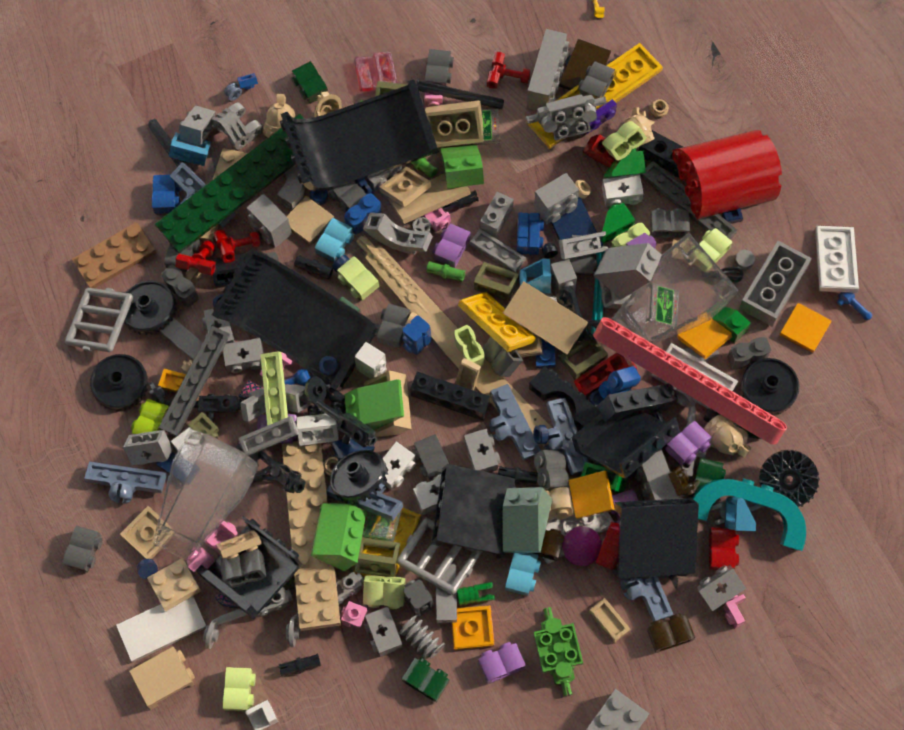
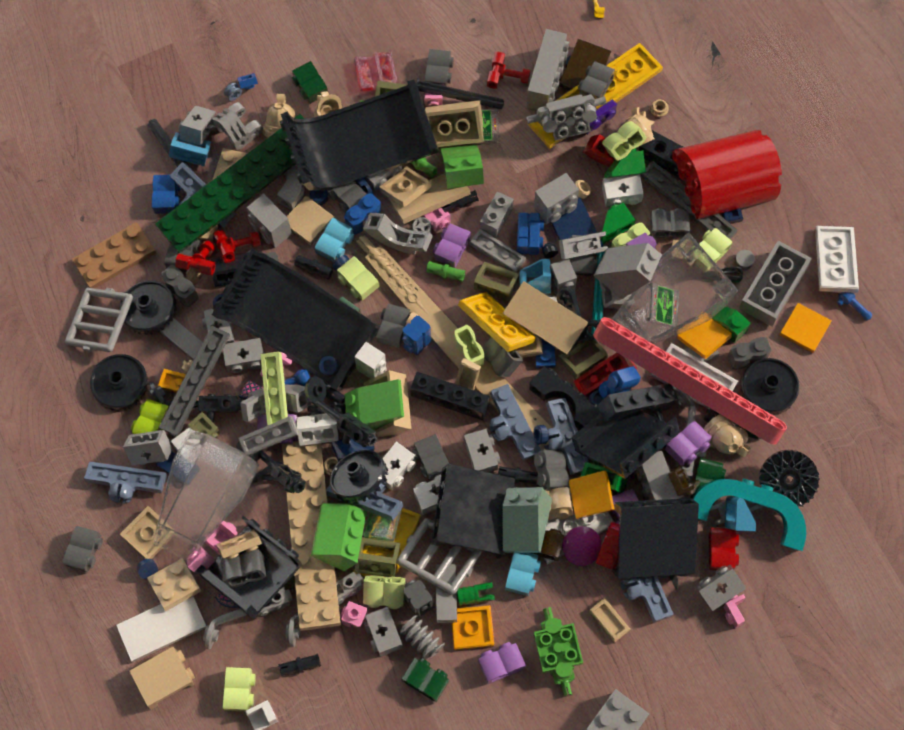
dark brown brick [647,613,695,653] -> none

